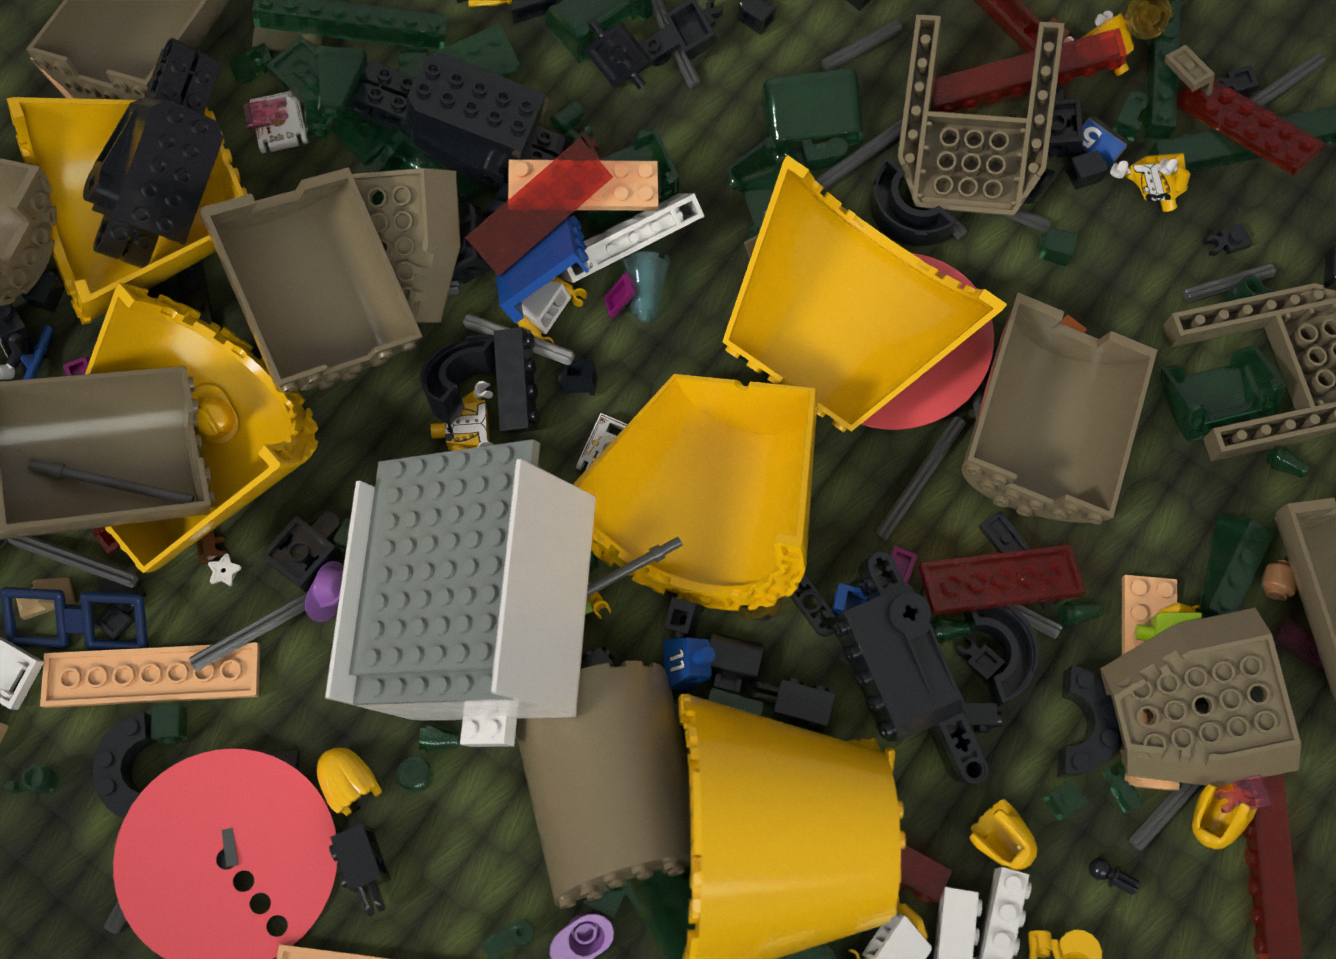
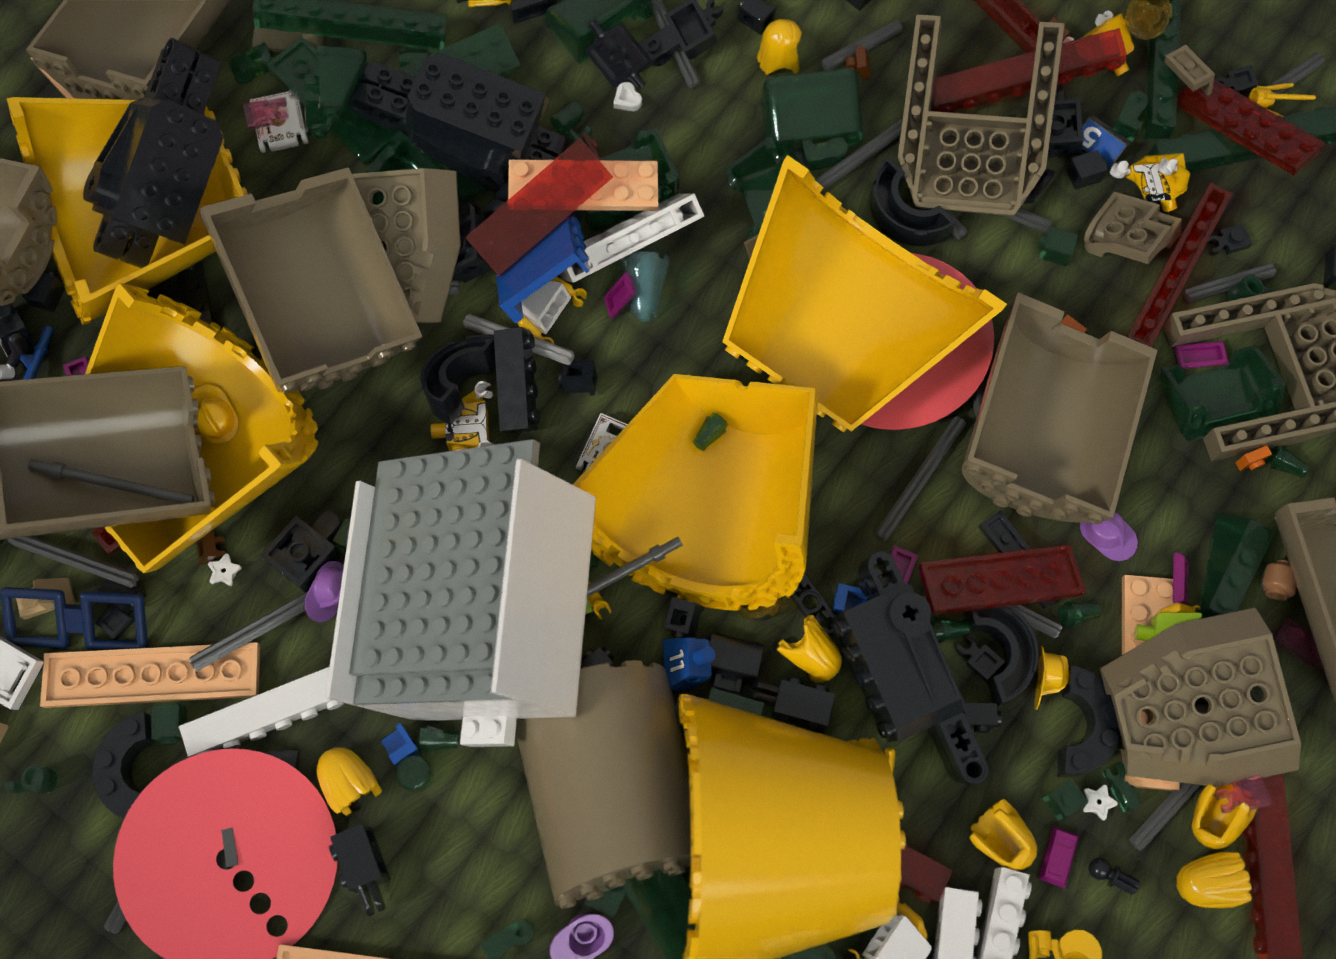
none -> white brick [179,667,344,757]
none -> blue panel [382,723,421,768]
none -> white tile [613,82,642,111]
none -> clear green cone [692,413,728,451]
none -> yellow hair [757,19,802,75]
none -> yellow hair [777,614,842,683]
none -> reddish brown tile [846,46,872,80]
none -> yellow piece [1034,646,1069,710]
none -> magenta tile [1038,826,1080,888]
none -> medium lavender piece [1080,512,1138,561]
none -> white plate [1083,785,1118,821]
none -> dark tan slope [1084,192,1182,264]
none -> clear red brick [1125,182,1233,347]
none -> magenta tile [1173,552,1189,605]
none -> magenta tile [1174,341,1229,369]
none -> yellow hair [1176,852,1252,908]
none -> orange plate [1235,445,1272,471]
none -> yellow plant [1249,83,1316,121]

